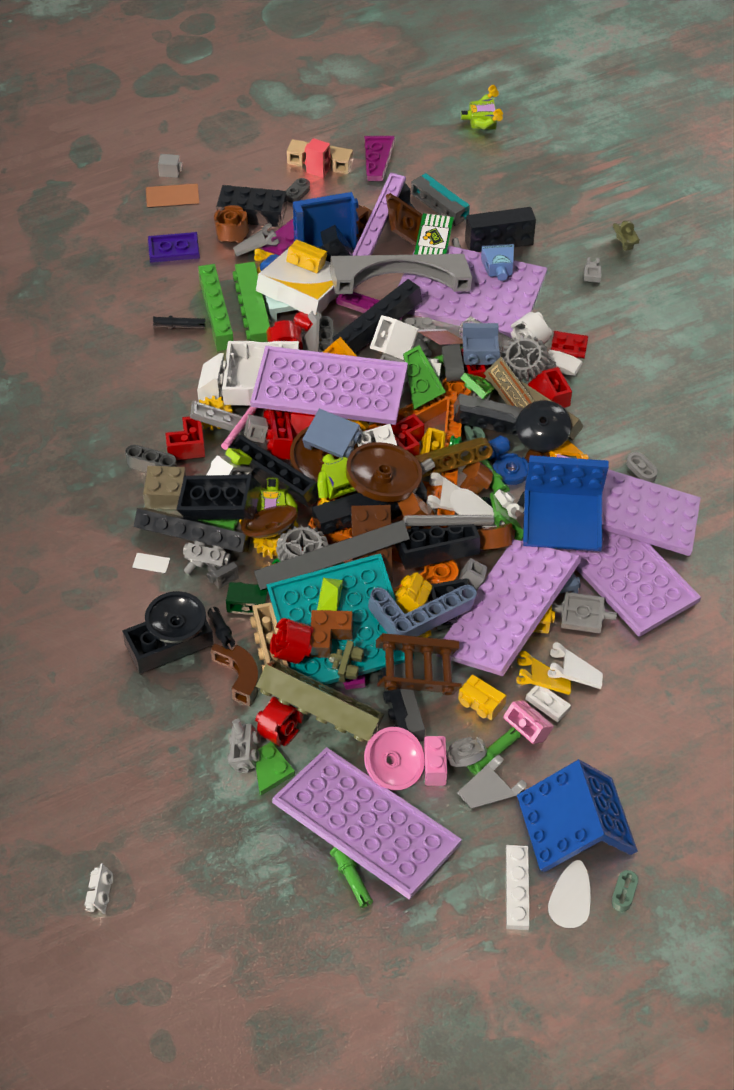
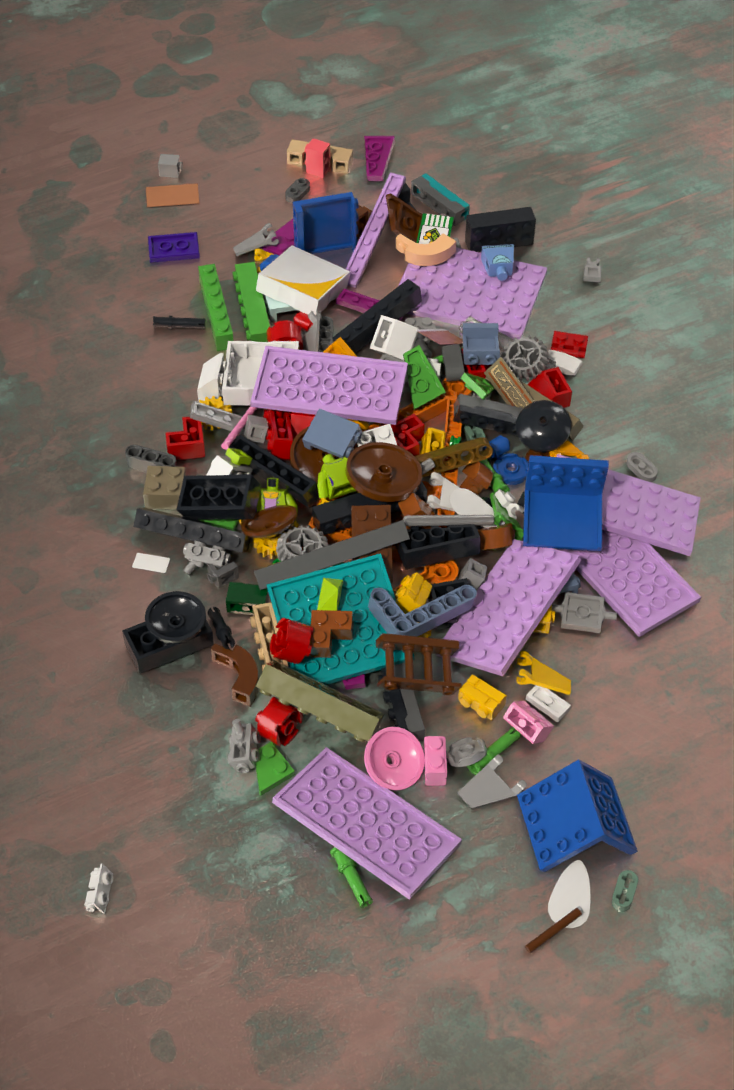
dark orange brick [214,205,249,243] -> none
black brick [216,185,287,227] -> none
yellow brick [286,239,327,273] -> none
black brick [318,225,353,262] -> none
olive hips [328,640,364,683] -> none
light grey arch [330,254,472,294] -> none
torso [461,85,503,130] -> none
white plate [506,845,529,930] -> none
white brick [511,312,552,344] -> none
white flag [548,642,603,689] -> none
olive hips [613,221,640,251] -> none
none -> light nougat arch [396,233,456,266]
none -> reddish brown bar [525,908,582,953]

